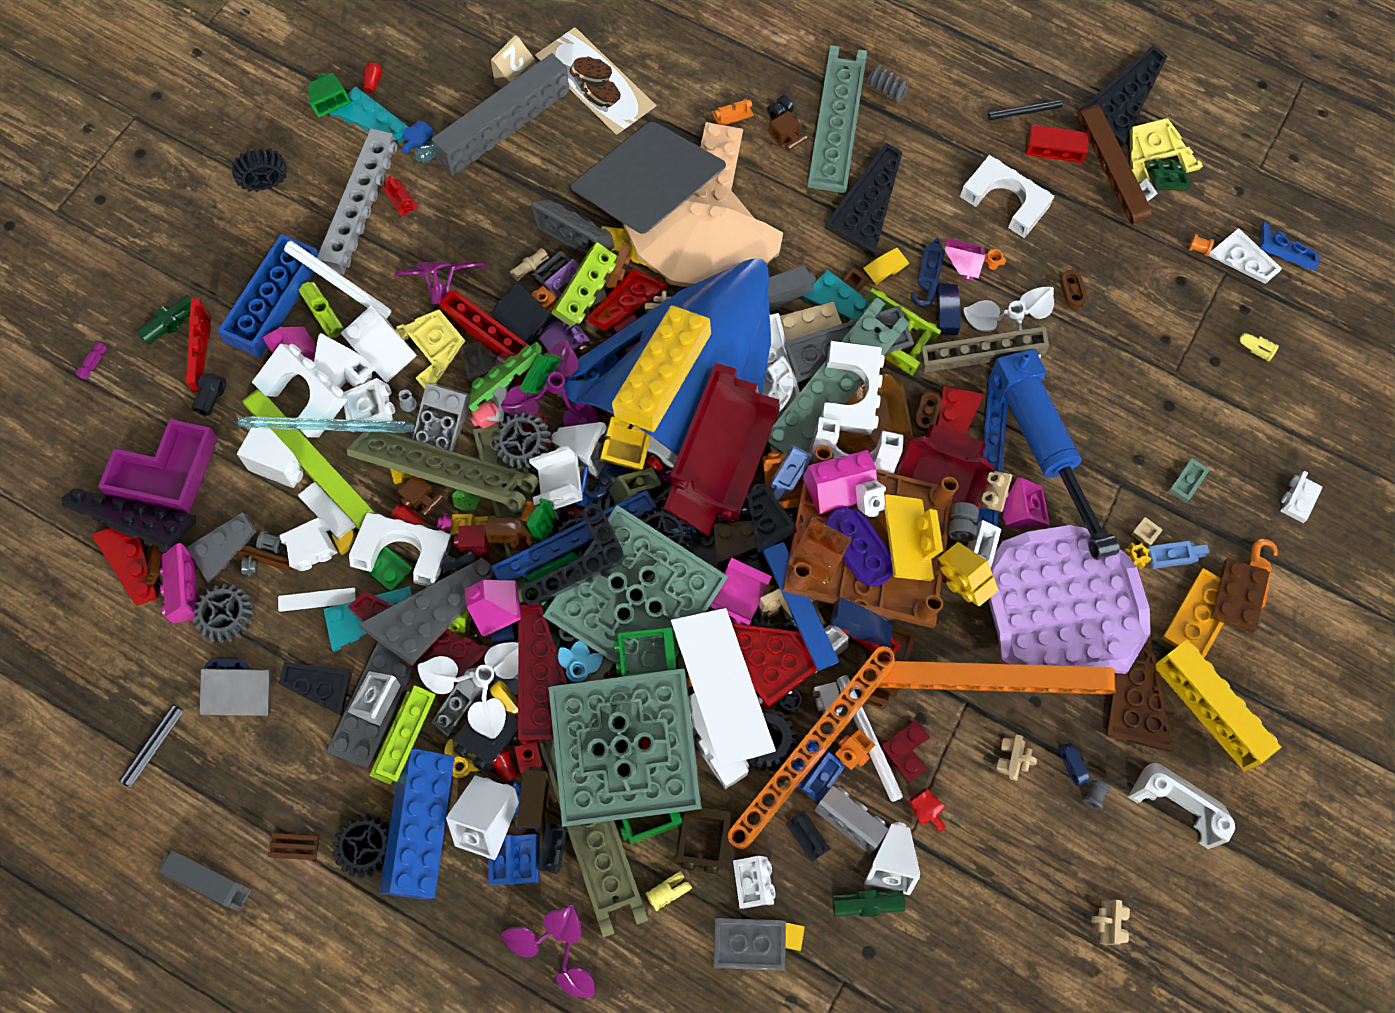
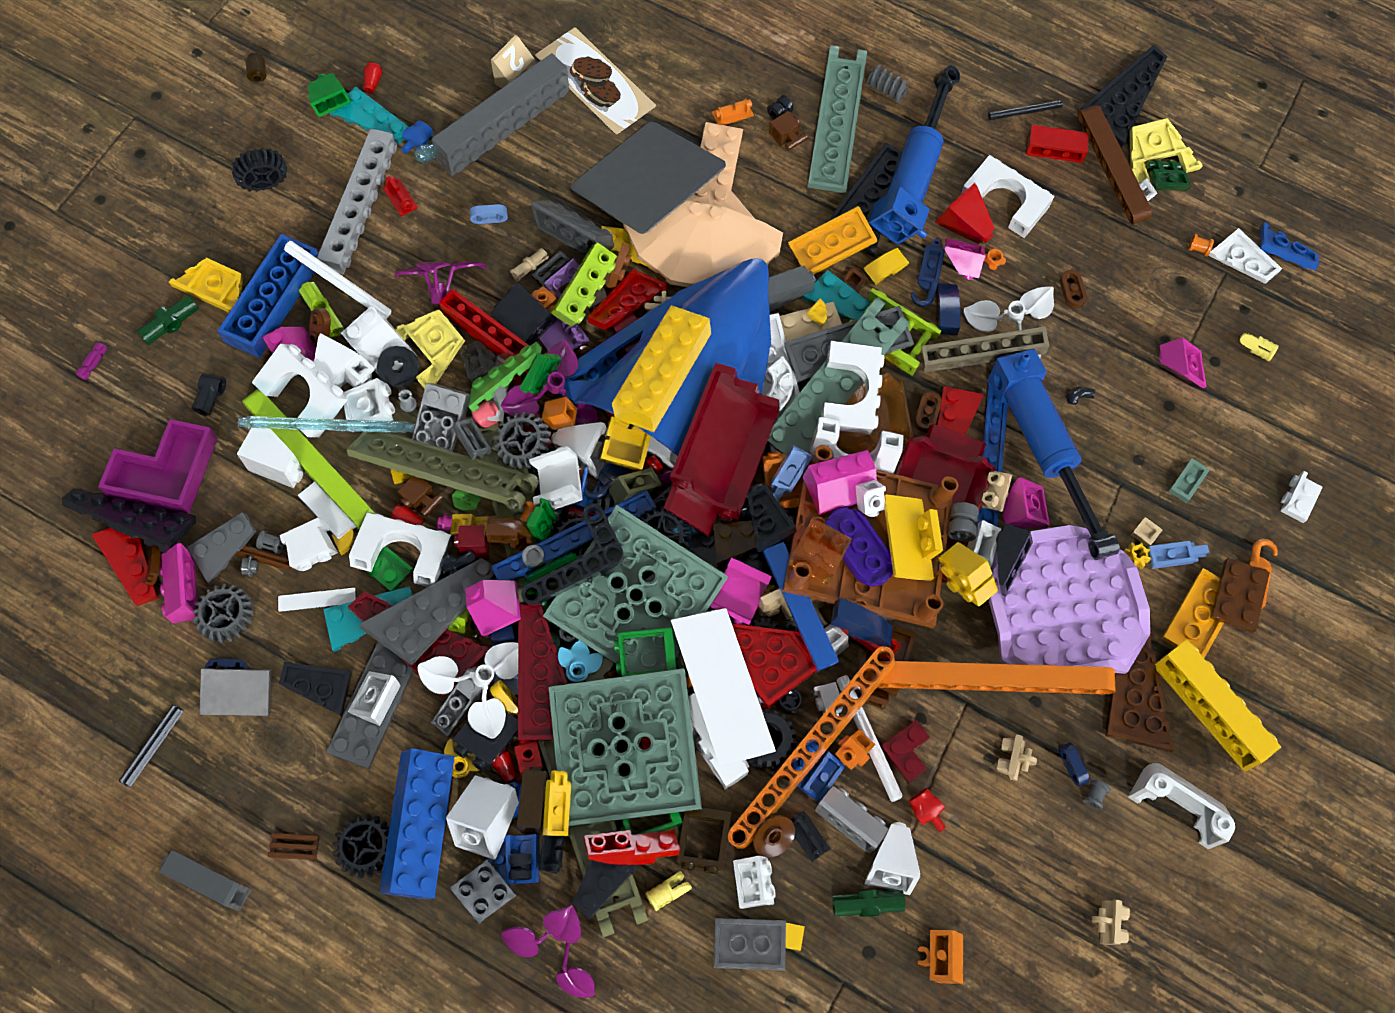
red wing [185,299,211,392] -> none
lime fence [369,685,436,785] -> none
none -> yellow wing [169,258,243,312]
none -> dark brown brick [246,53,267,83]
none -> reddish brown plate [308,308,331,348]
none -> black plate [377,345,419,388]
none -> hinge [450,859,516,923]
none -> dark grey tile [452,417,492,460]
none -> medium blue beam [470,204,508,224]
none -> black wheel [508,854,532,881]
none -> light grey tile [522,545,545,568]
none -> orange brick [542,397,577,430]
none -> yellow hinge [543,770,571,836]
none -> black wing [572,860,639,920]
none -> red slope [583,830,680,865]
none -> reddish brown dish [753,815,795,858]
none -> light orange plate [788,206,877,274]
none -> yellow tile [807,299,827,327]
none -> blue piece [868,65,961,245]
none -> orange brick [918,930,963,984]
none -> red slope [935,183,995,244]
none -> black slope [996,524,1033,596]
none -> black arm [1067,387,1095,405]
none -> dark pink slope [1159,337,1206,388]

